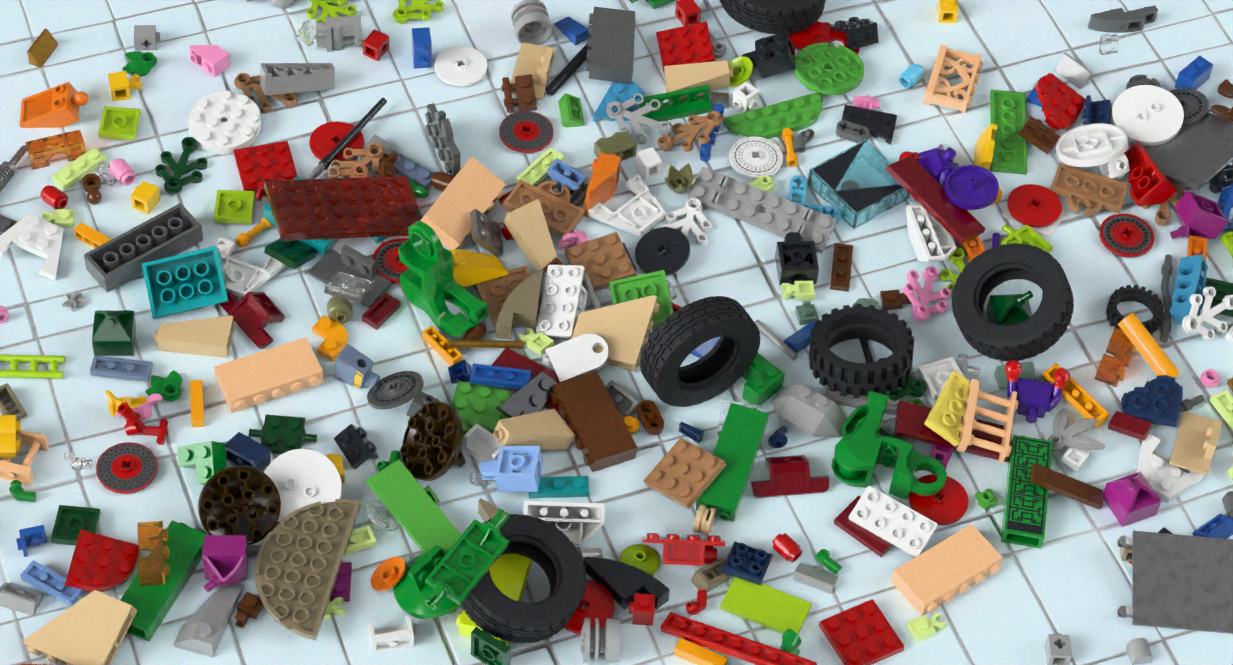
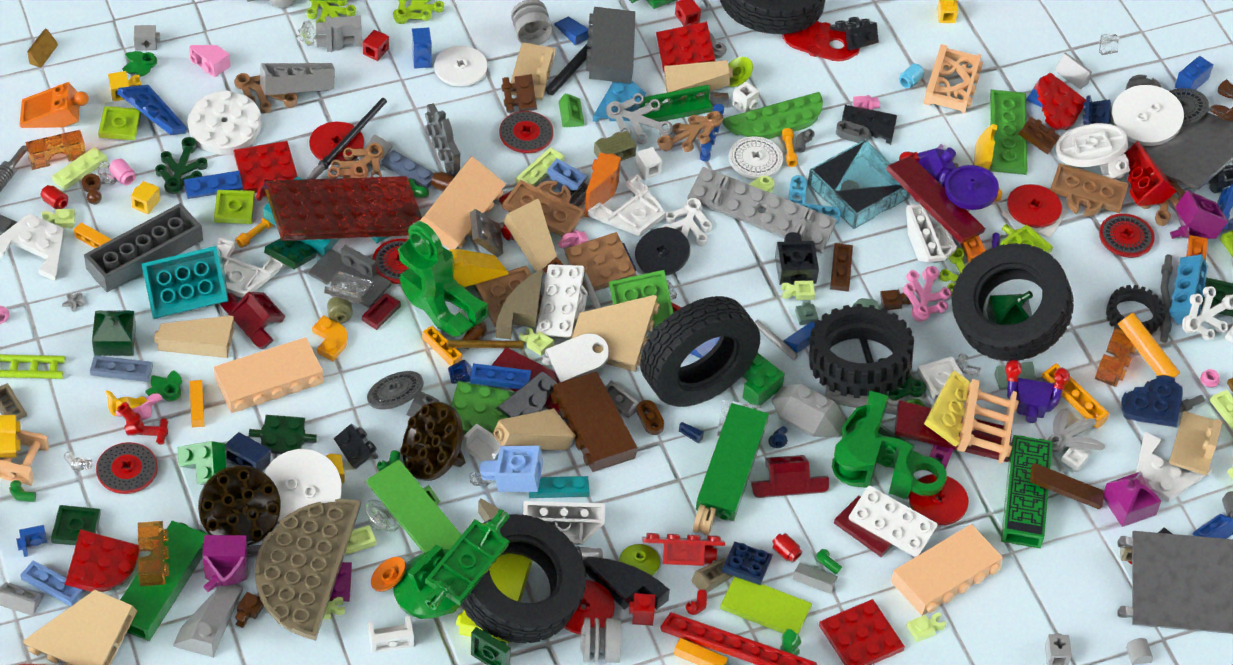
sand blue torso [333,344,380,389] -> none
reddish brown plate [378,150,398,186] -> none
light orange plate [622,416,640,434] -> none
medium nougat plate [643,438,726,509] -> none
olive piece [664,163,697,194] -> none
black brick [741,31,796,78] -> none
bright green plate [794,43,864,96] -> none
bright green plate [975,489,998,509] -> none
dark grey slope [1088,5,1158,33] -> none
dark red tile [1108,411,1152,441] -> none
none -> blue wing [117,85,187,135]
none -> blue plate [184,171,243,199]

